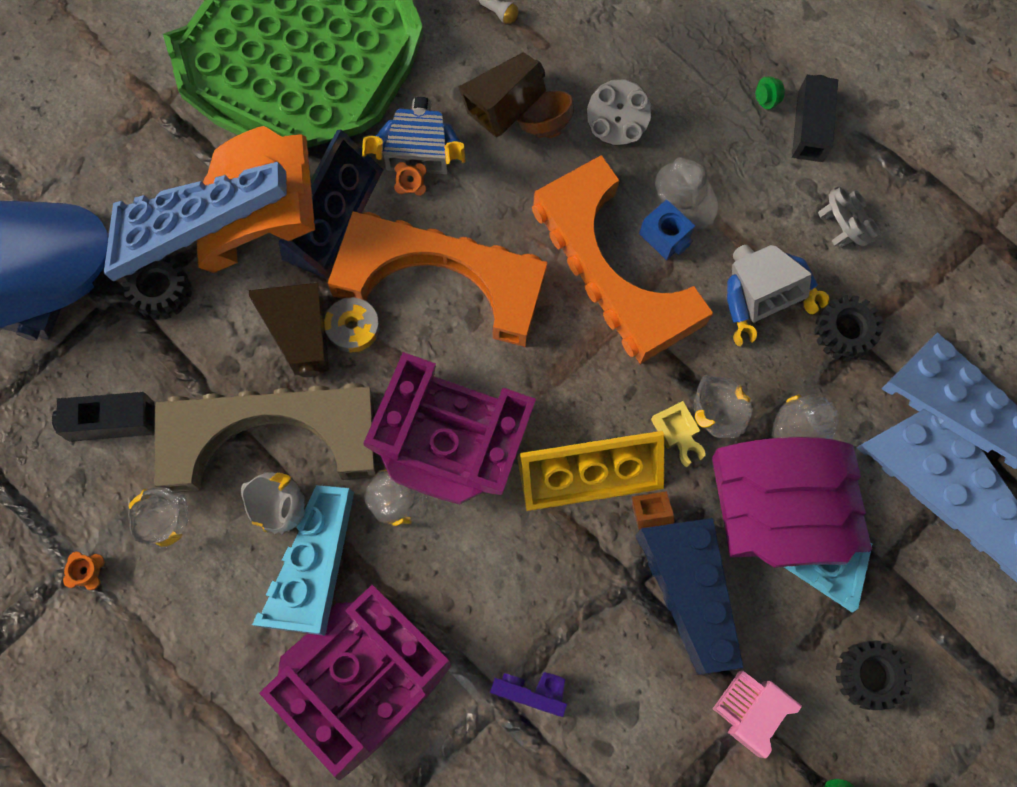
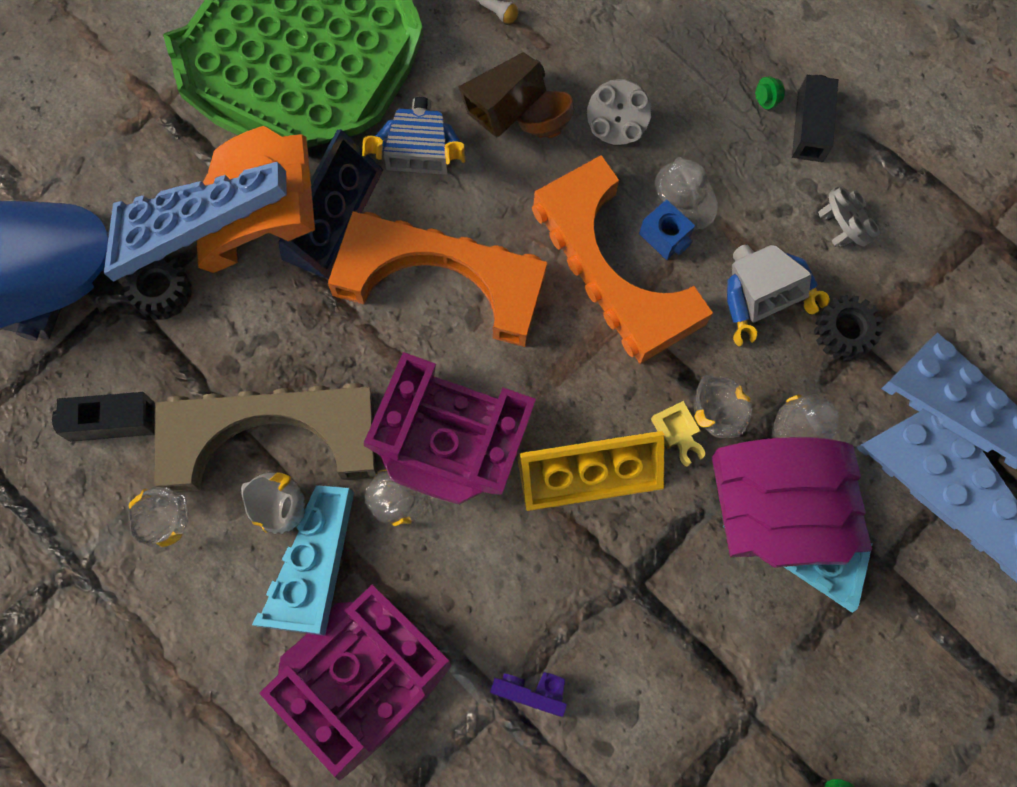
orange plate [63,552,105,590] -> none
dark brown slope [249,283,329,377] -> none
piece [324,297,380,353] -> none
orange plate [394,162,427,196] -> none
dark orange plate [632,491,674,530] -> none
dark blue wedge [635,518,744,675] -> none
bright pink piece [713,671,802,759] -> none
black tyre [836,640,912,710] -> none

